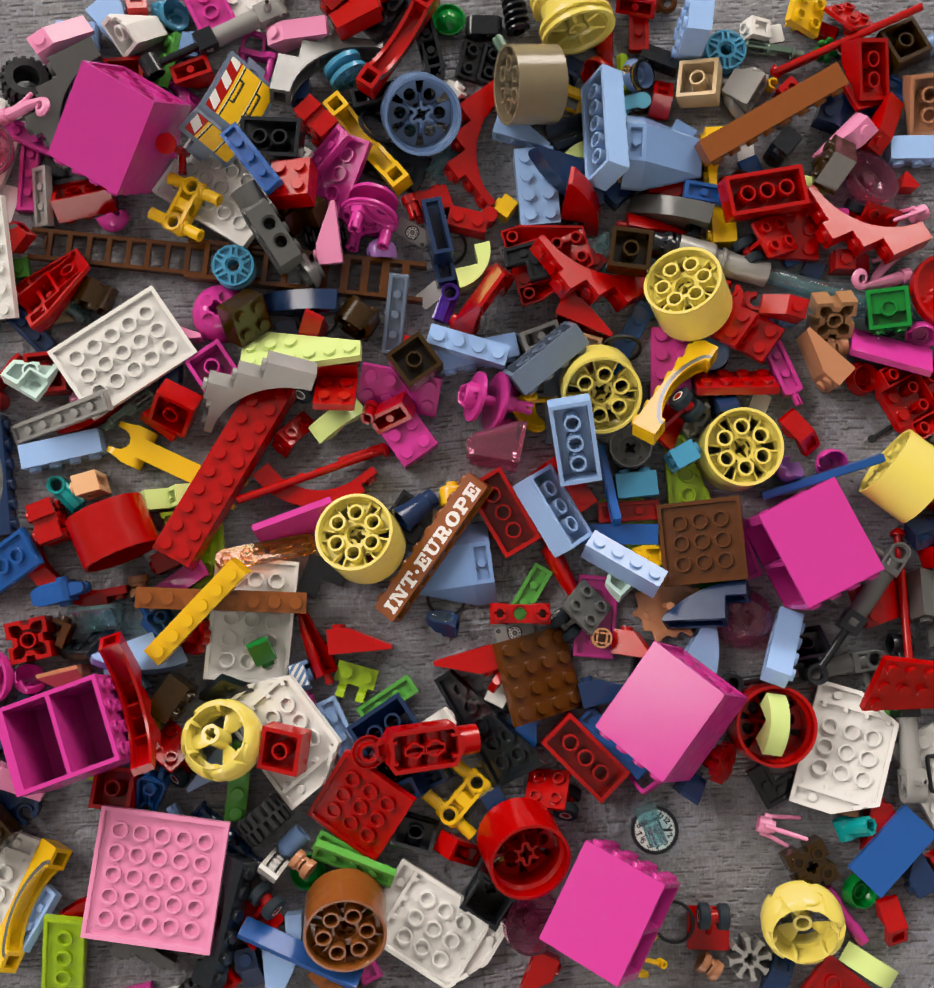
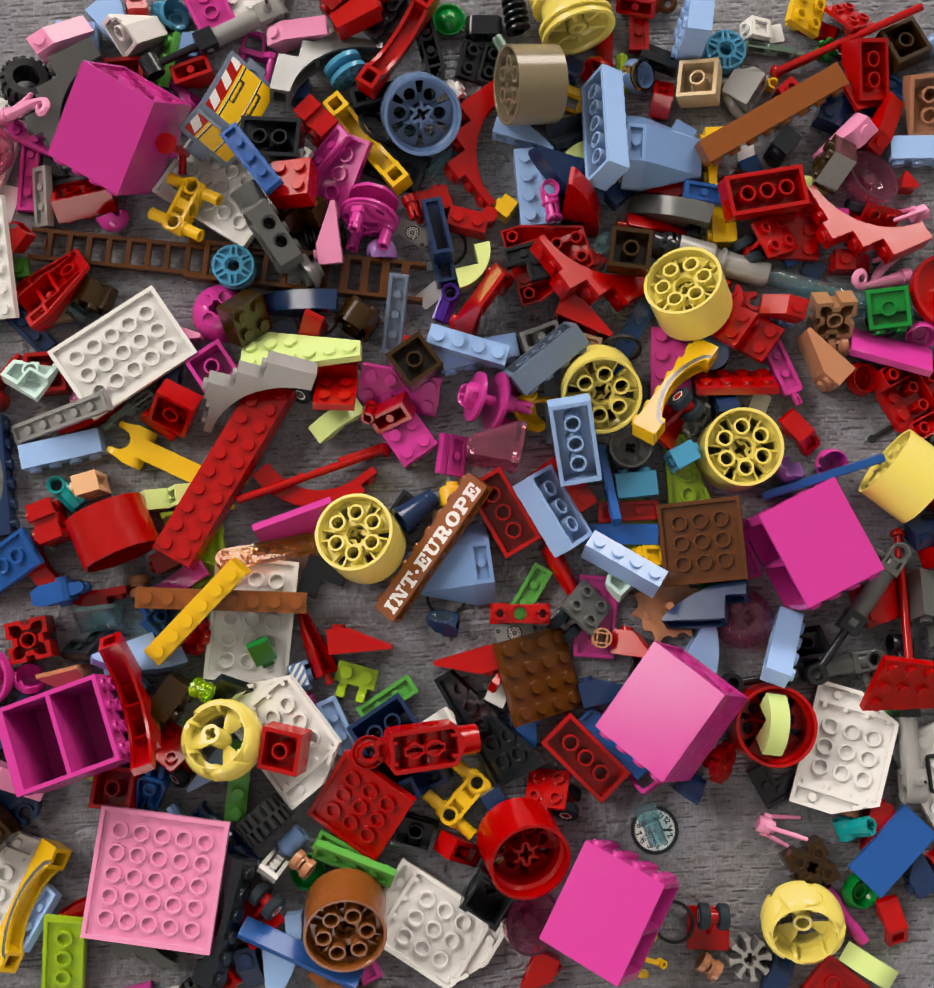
reddish brown bracket [52,615,78,648] -> none
red bracket [271,411,315,458] -> none
medium azure leg [624,92,651,116] -> none
none -> clear neon green wheel [188,677,216,703]
none -> dark pink plate [435,433,468,478]
none -> dark pink connector [539,179,563,224]

